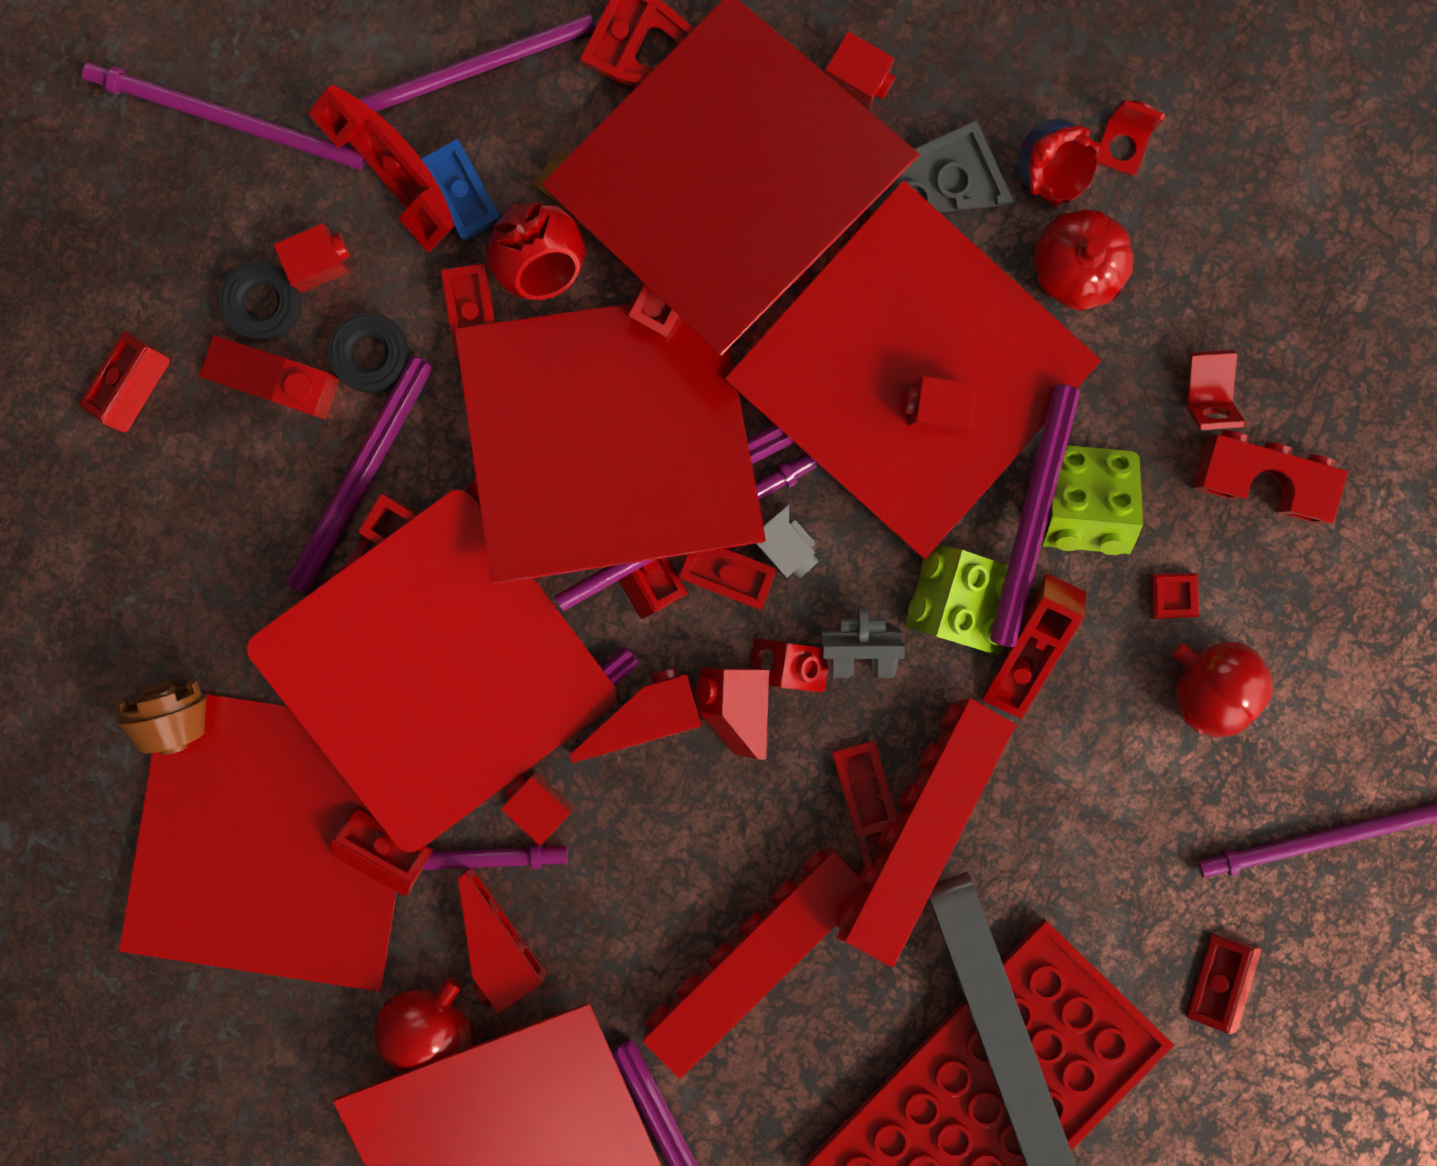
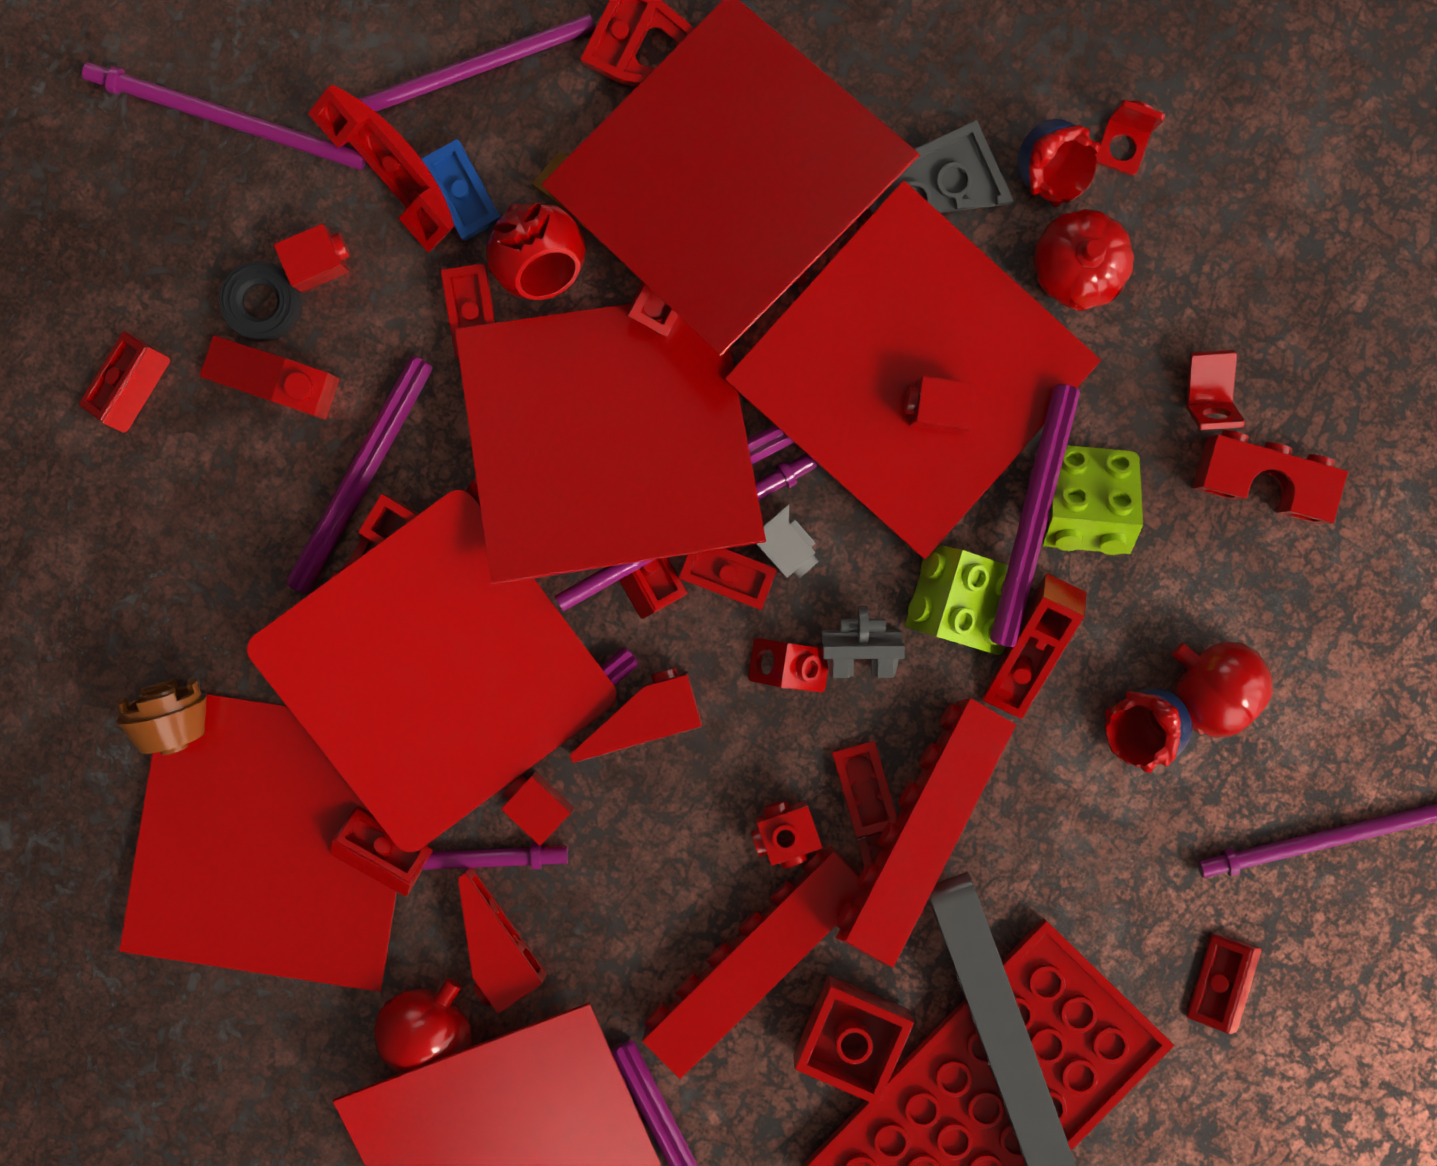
black tyre [328,312,409,393] -> none
slope [696,667,769,760] -> none
red brick [825,31,896,109] -> none
red tile [1150,573,1199,619] -> none
none -> red brick [751,800,822,868]
none -> red brick [793,974,914,1105]
none -> red hair [1104,688,1192,773]

